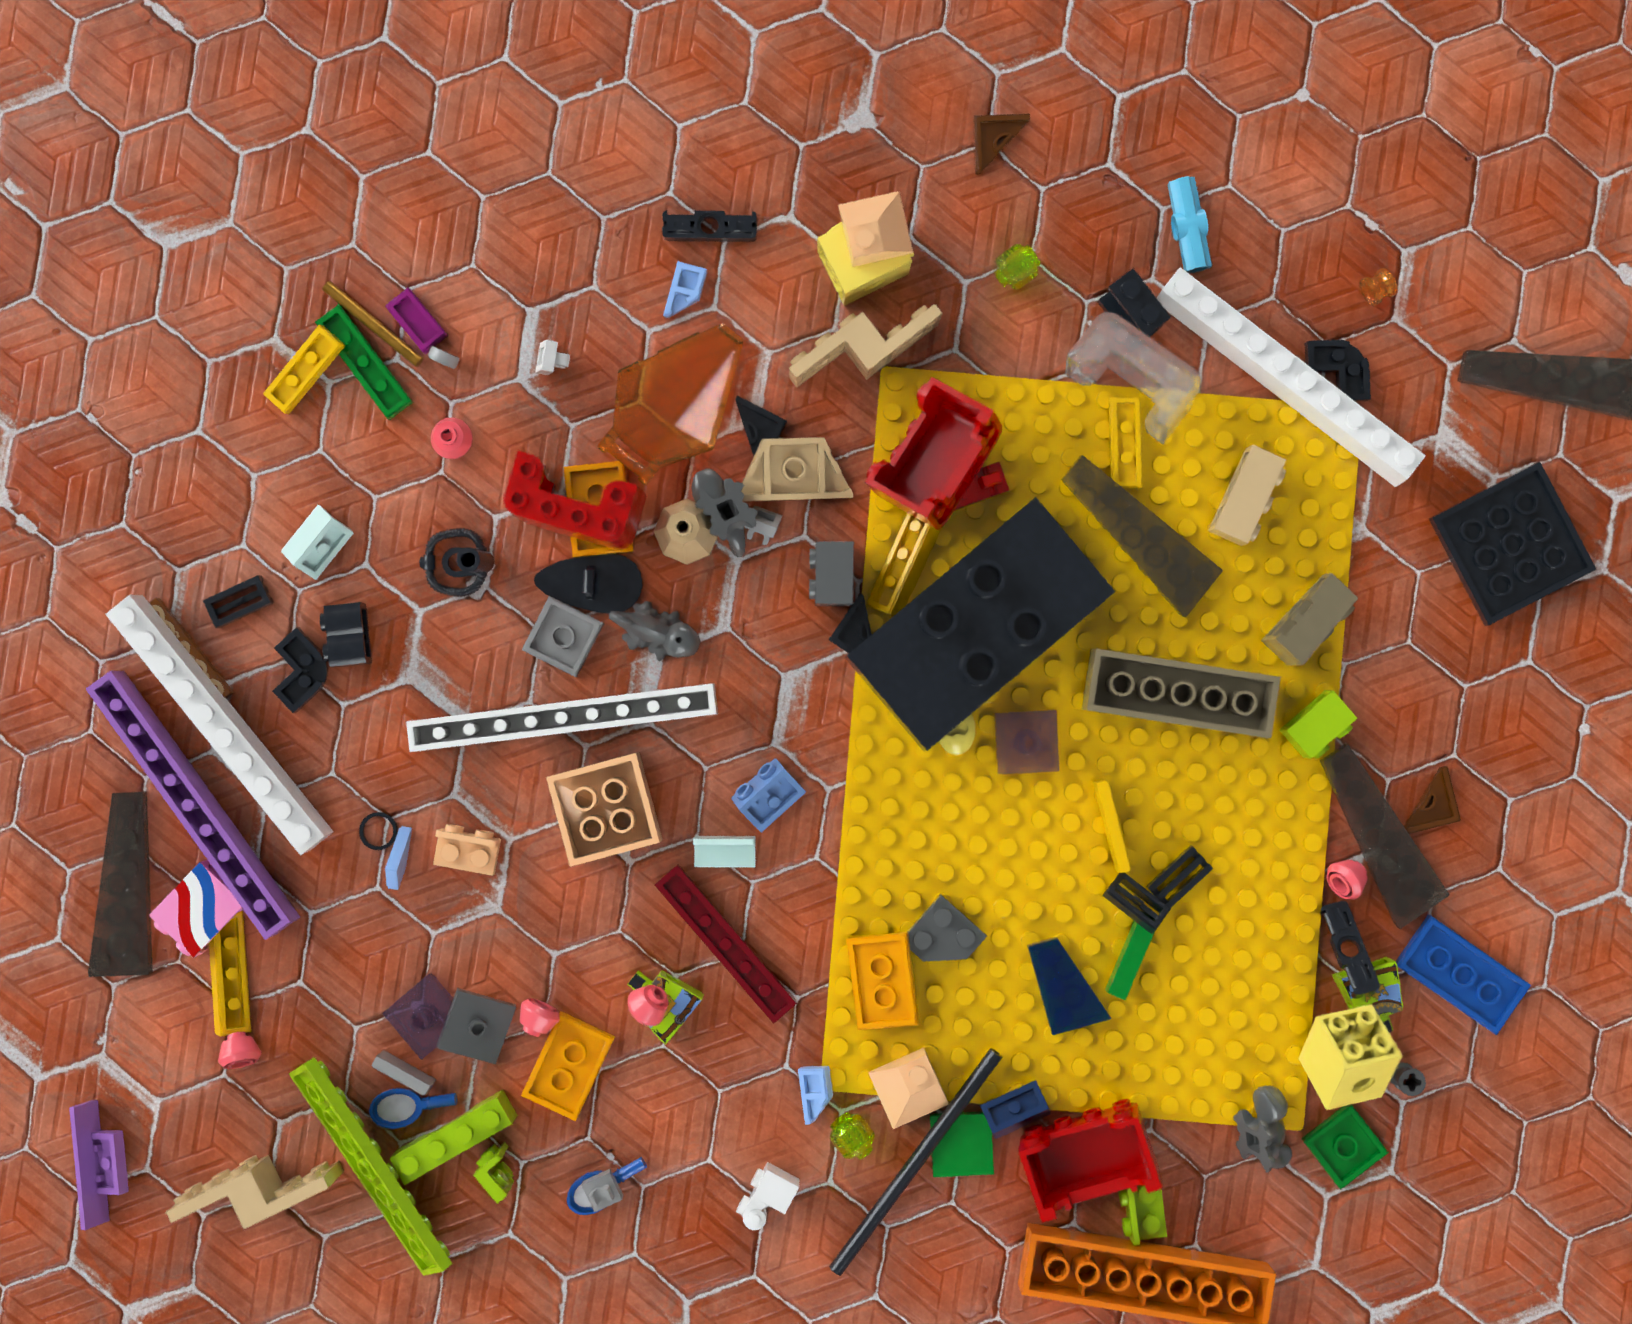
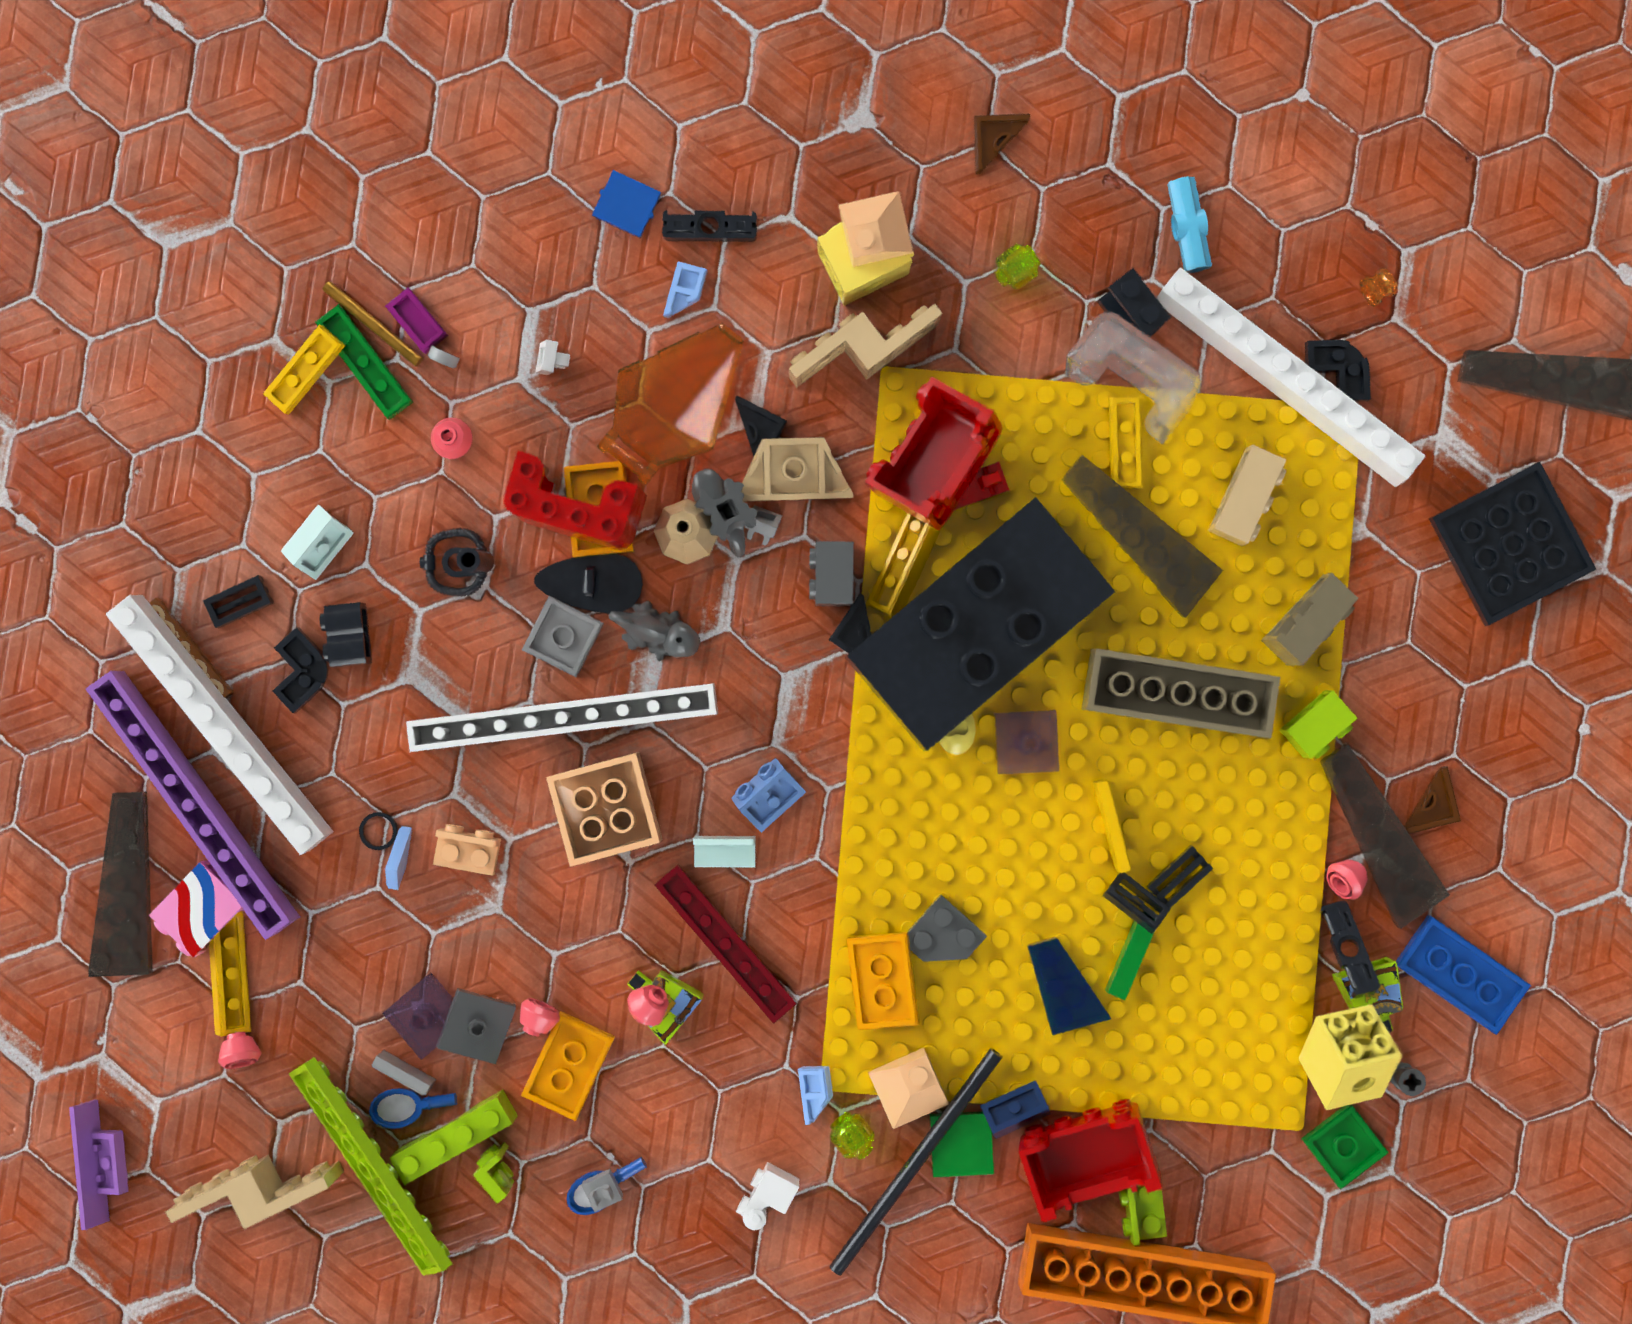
dark grey animal [1233,1085,1293,1173] -> none
none -> blue piece [592,170,661,238]

